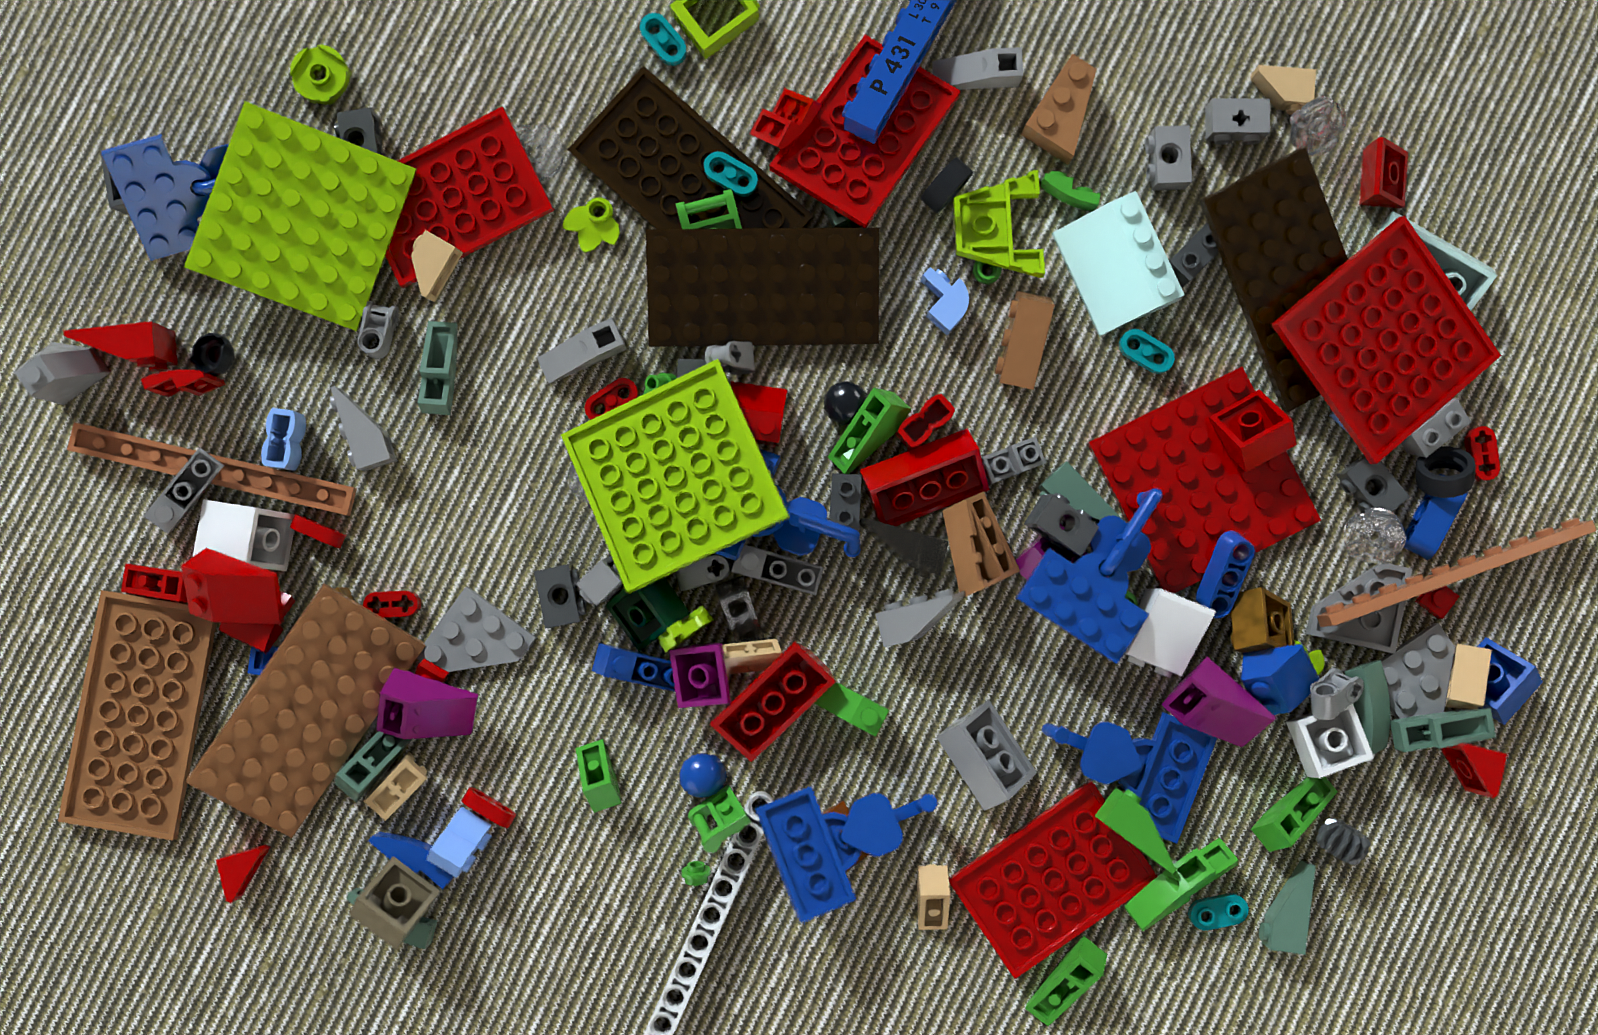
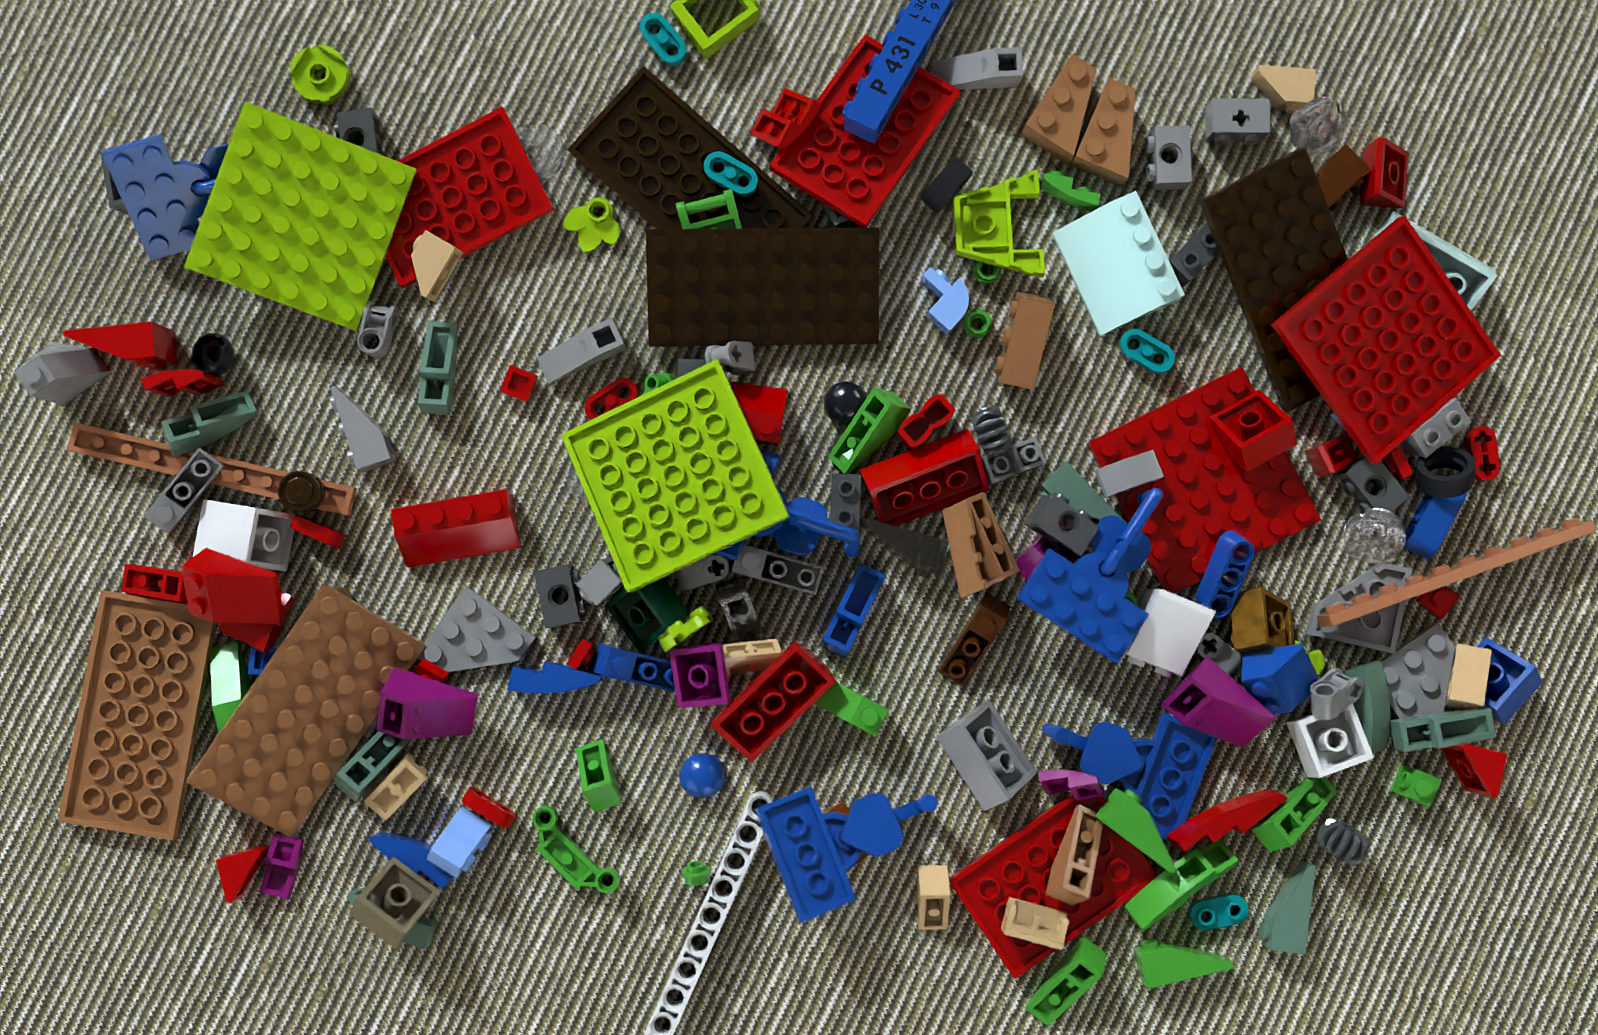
light blue brick [261,408,306,471] -> none
red beam [363,591,421,618] -> none
bright green plate [688,785,751,853] -> none
light grey slope [875,588,965,647] -> none
none -> sand green slope [161,390,257,457]
none -> slope [210,641,251,732]
none -> magenta slope [259,833,304,900]
none -> dark brown wheel [278,471,326,513]
none -> red slope [390,489,522,568]
none -> red plate [500,365,539,403]
none -> blue slope [507,661,604,694]
none -> bright green plate [532,805,620,893]
none -> red plate [566,638,596,670]
none -> blue slope [819,563,886,659]
none -> reddish brown slope [938,592,1011,686]
none -> bright green plate [963,309,992,338]
none -> dark grey gear [972,405,1012,456]
none -> tan hinge [1001,897,1069,950]
none -> magenta slope [1038,770,1105,801]
none -> medium nougat slope [1046,804,1103,905]
none -> medium nougat wedge [1070,78,1135,187]
none -> light grey slope [1094,450,1164,498]
none -> bright green slope [1133,939,1234,989]
none -> red slope [1166,789,1287,852]
none -> light grey piece [1193,632,1243,678]
none -> red slope [1305,432,1358,477]
none -> reddish brown slope [1316,144,1370,212]
none -> red plate [1382,448,1413,480]
none -> bright green brick [1390,764,1442,807]

